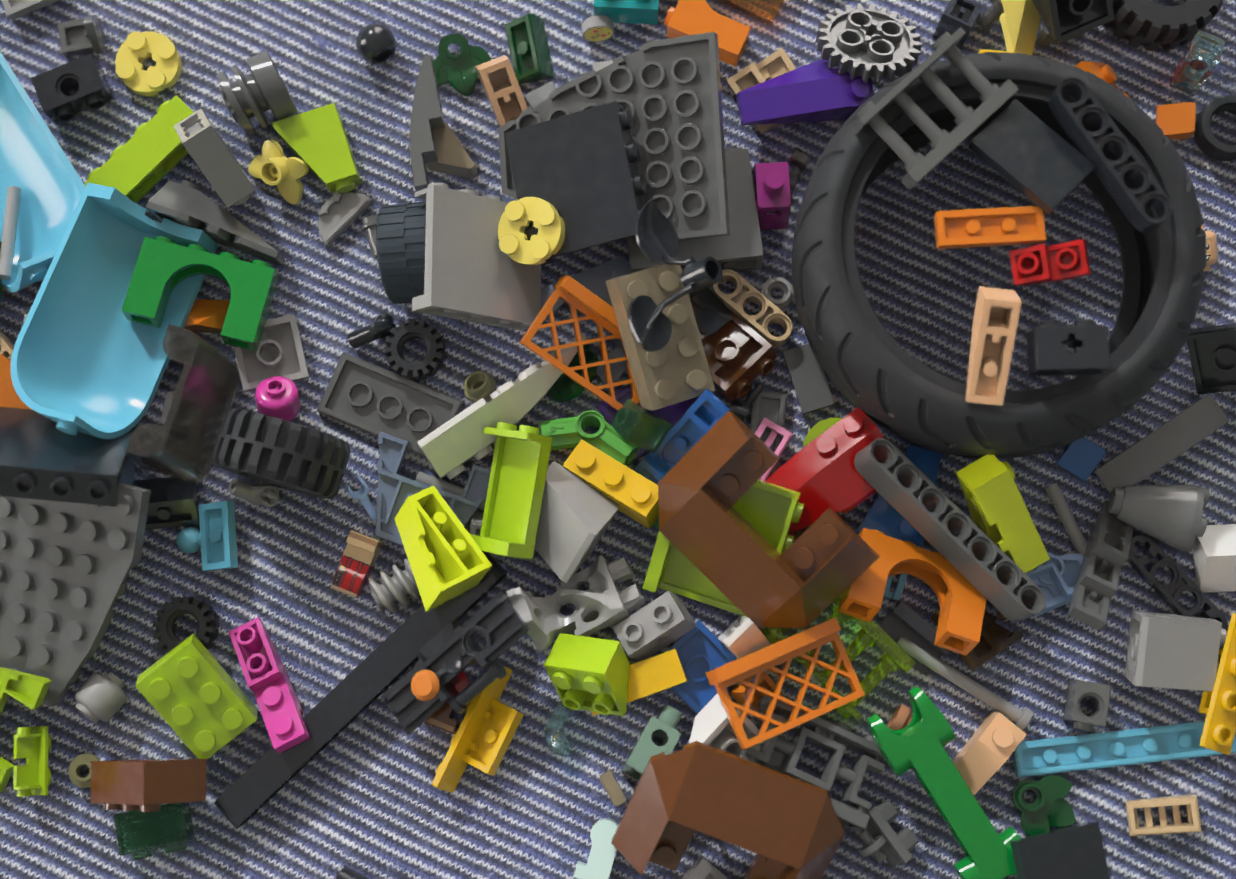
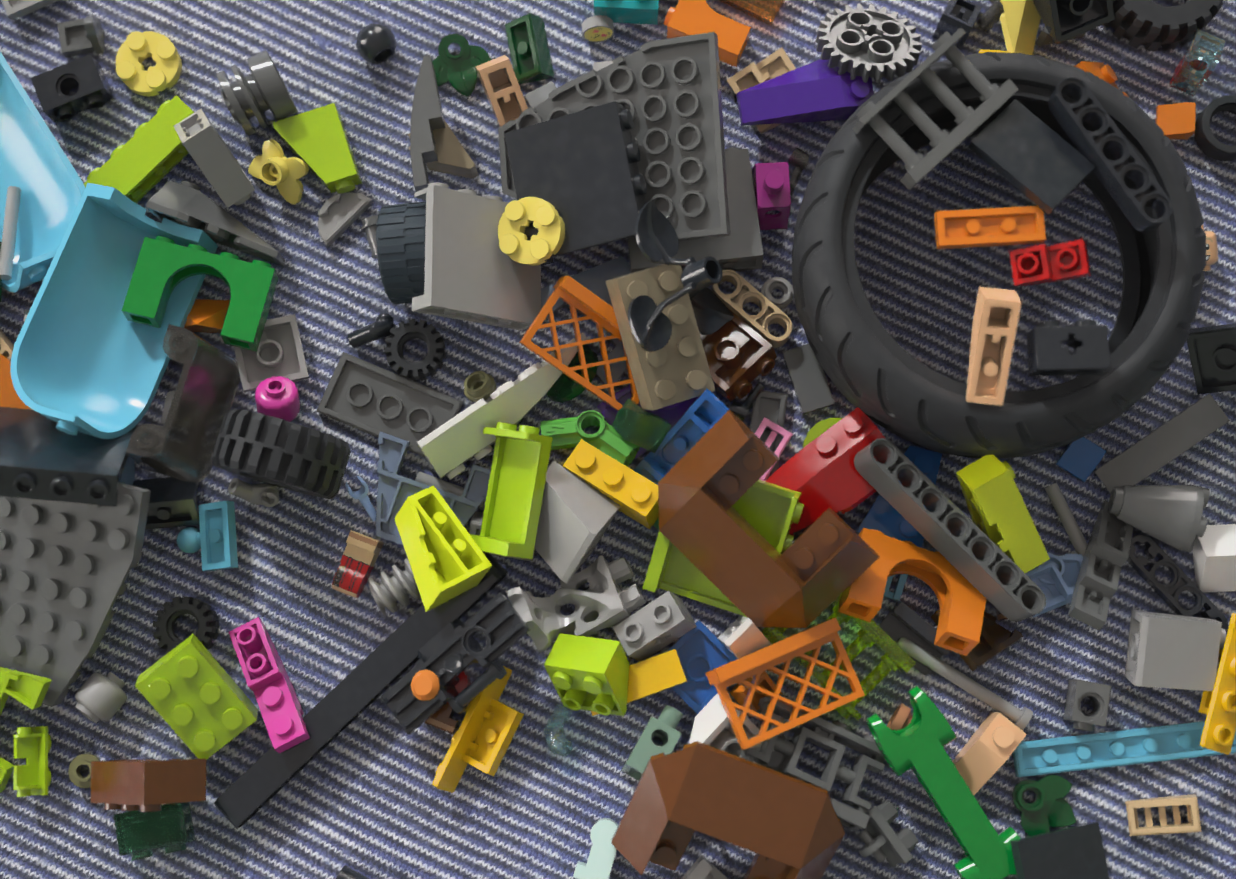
dark tan tile [599,769,627,807] -> none

